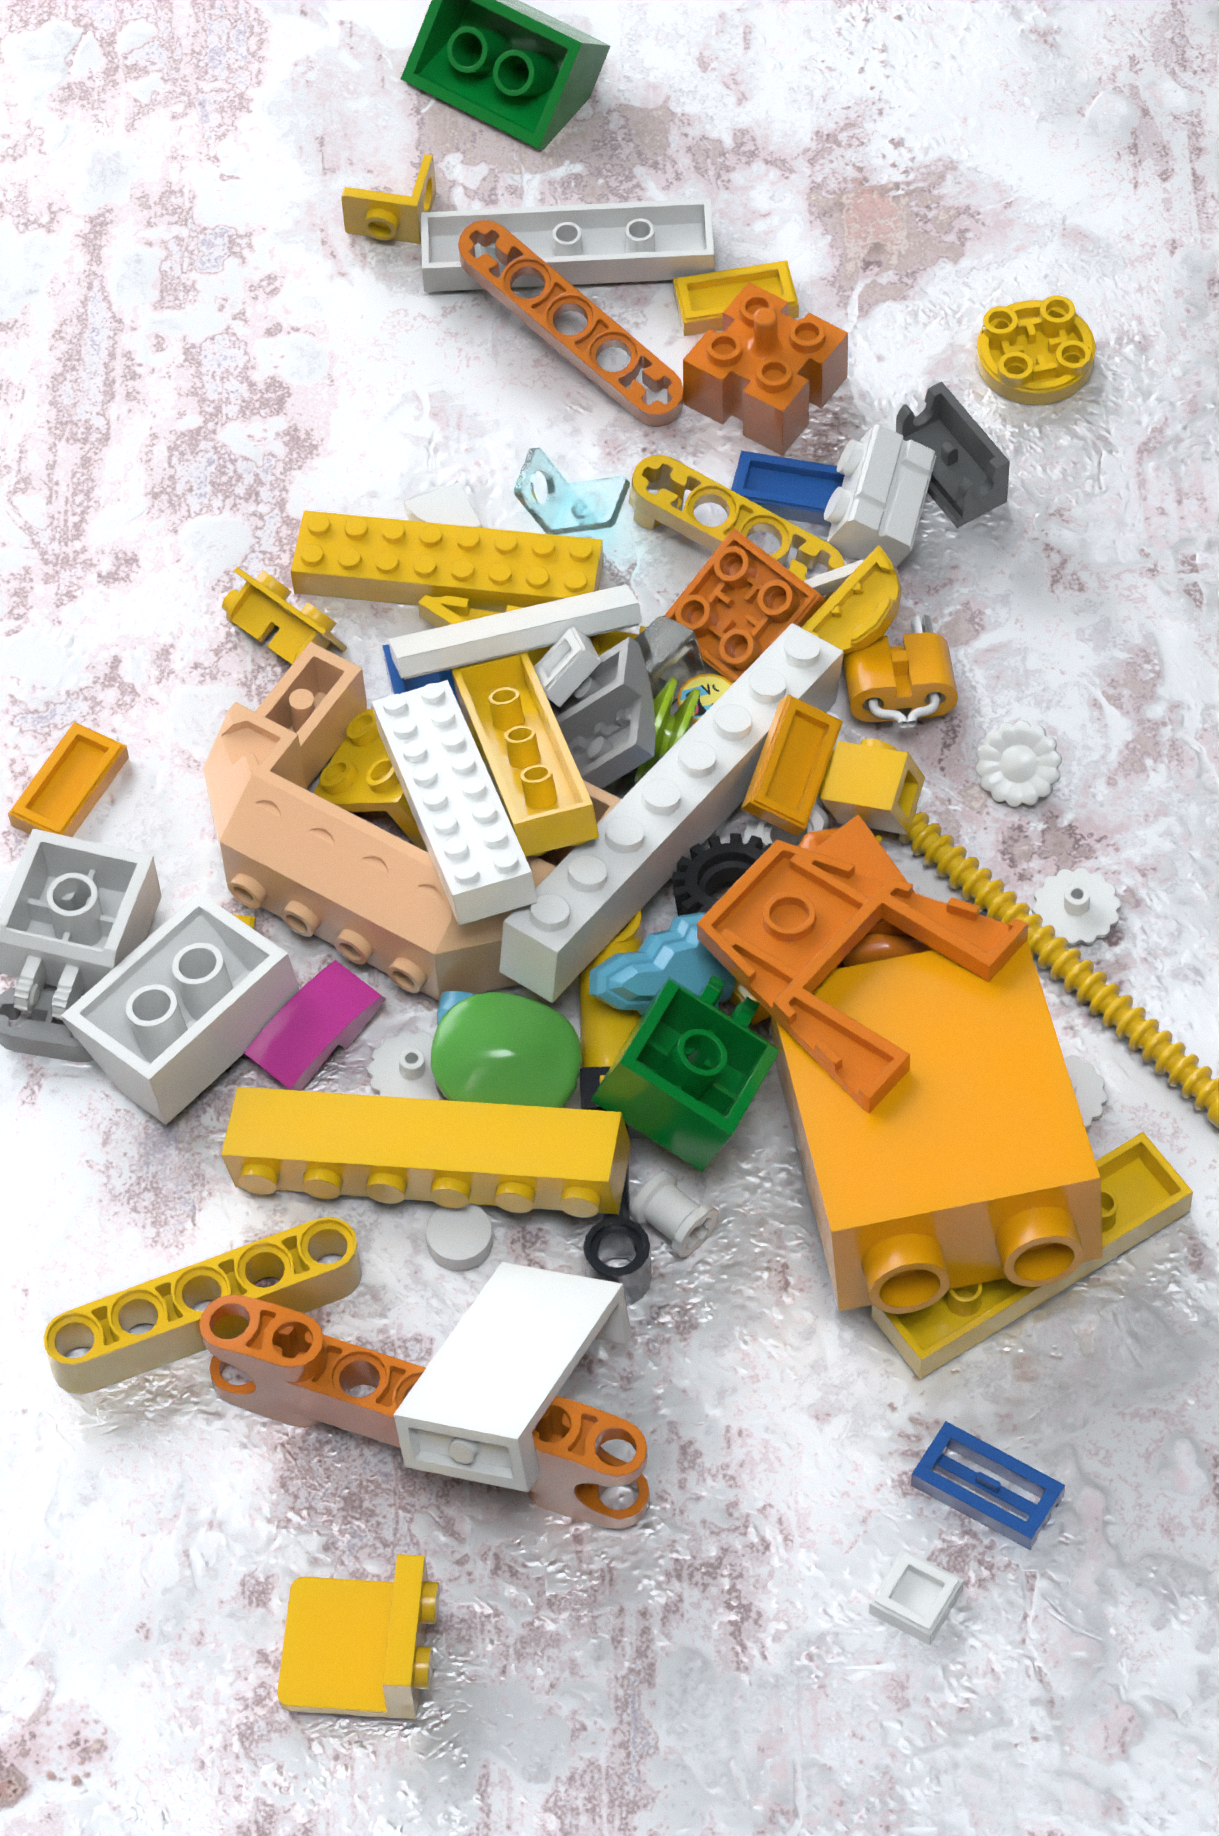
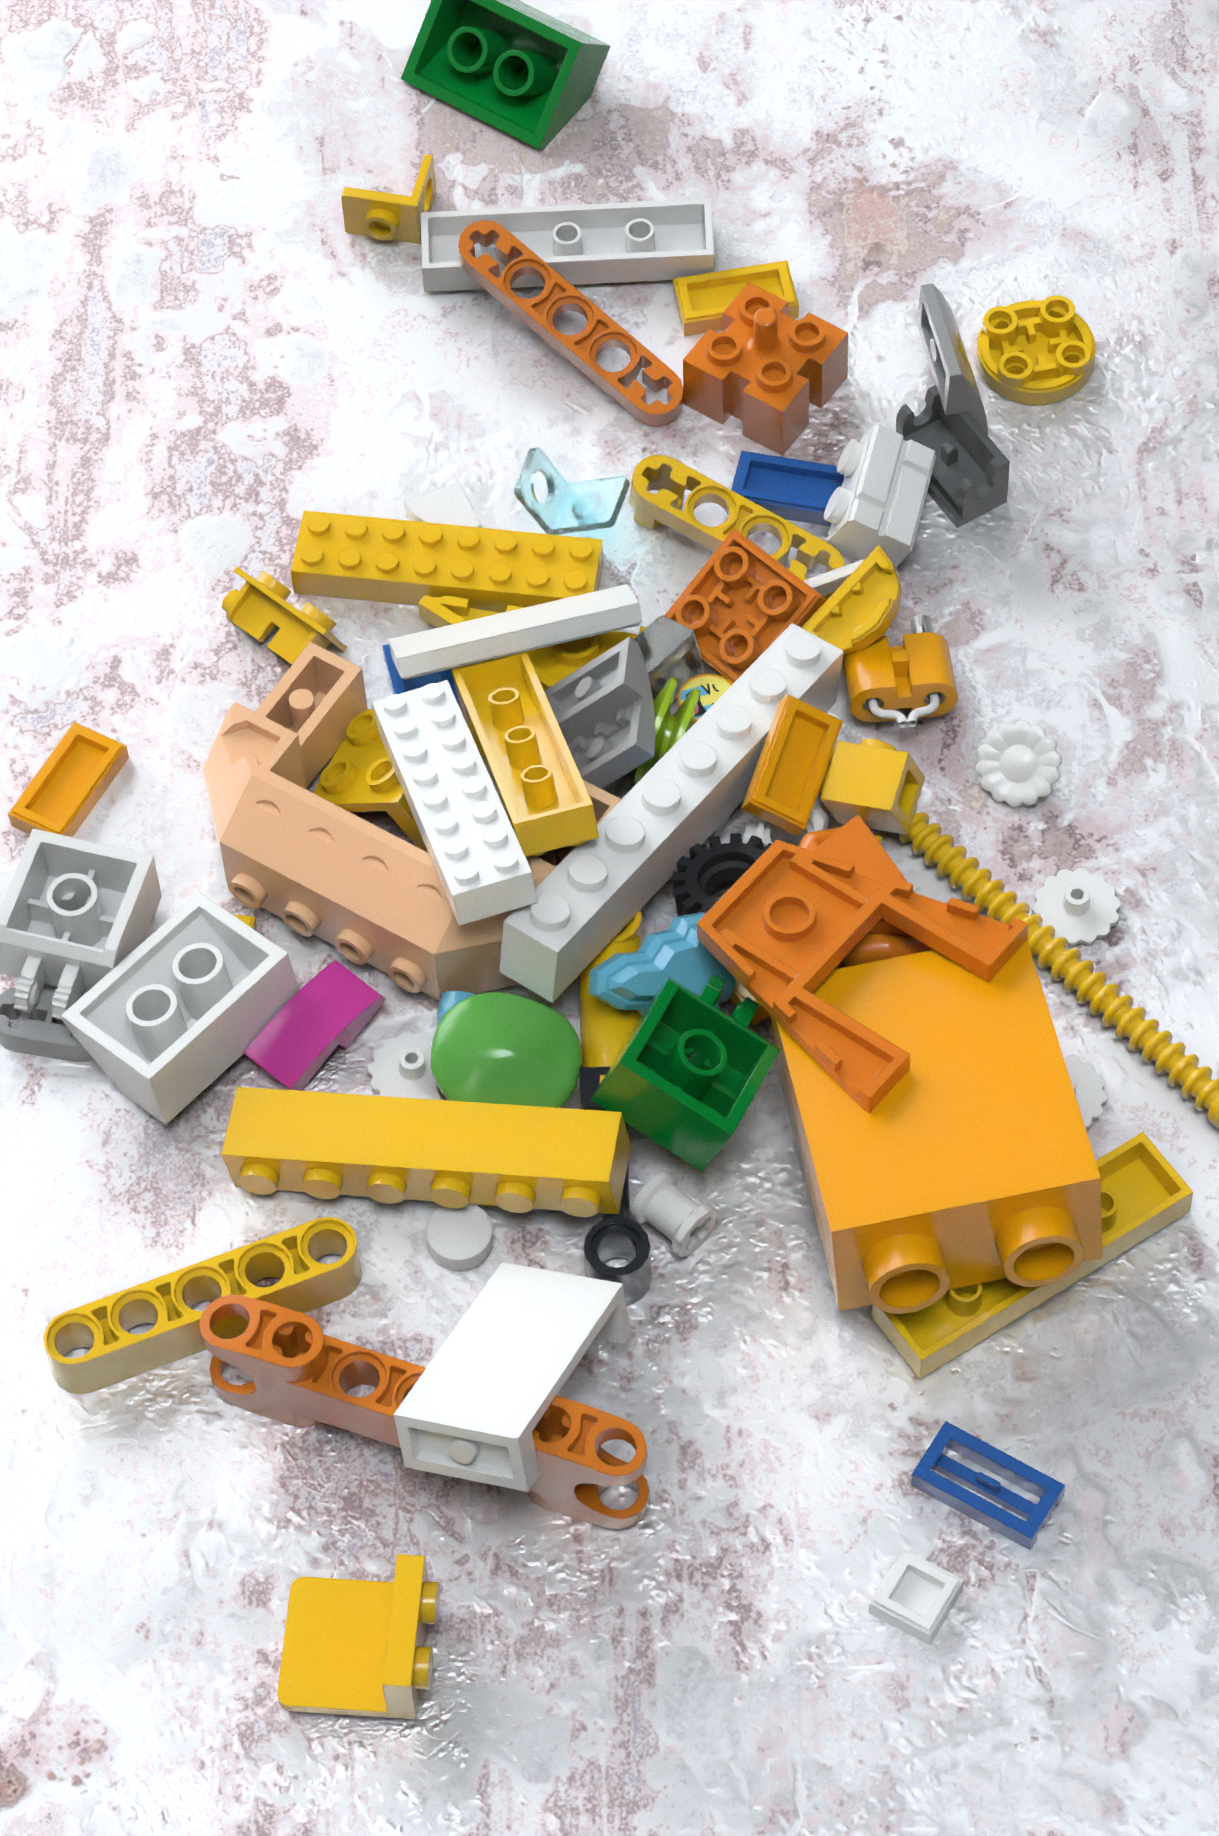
white tile [534,626,602,707] -> none
none -> light grey slope [917,283,988,435]

